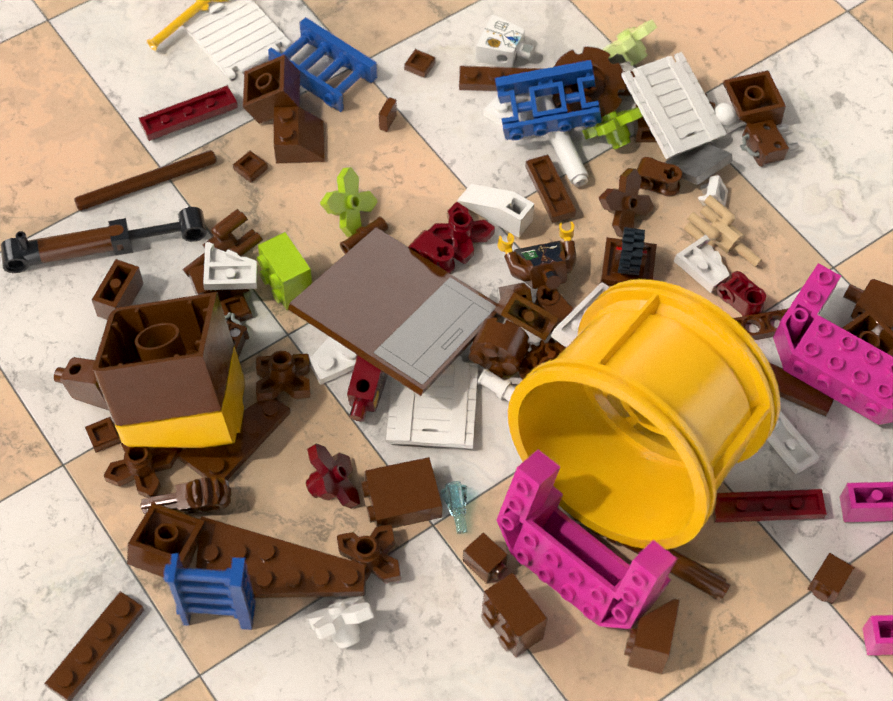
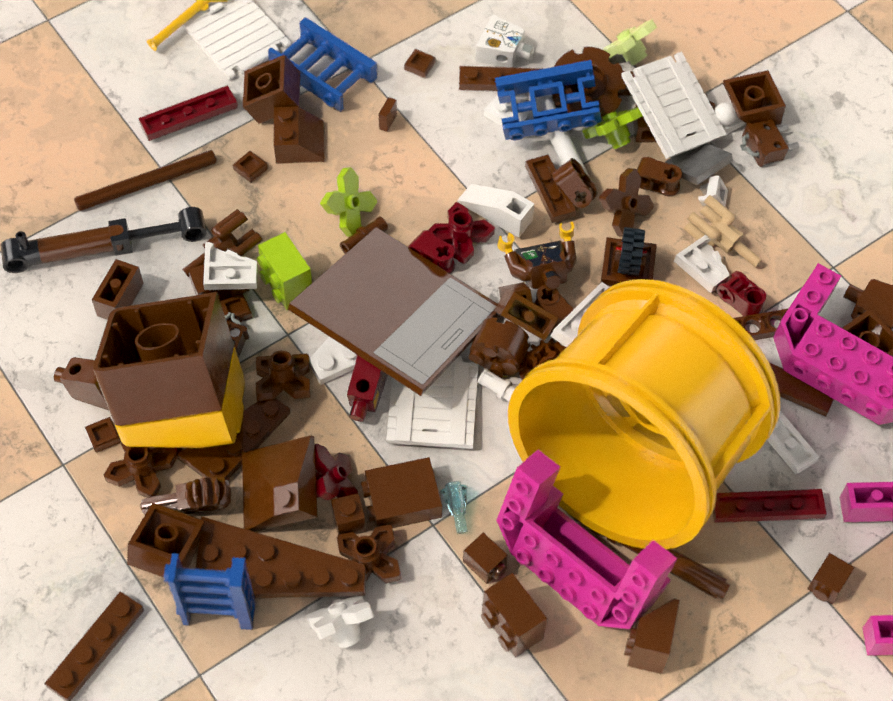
none -> reddish brown slope [242,435,318,532]
none -> reddish brown brick [331,493,366,535]
none -> reddish brown piece [552,158,598,208]

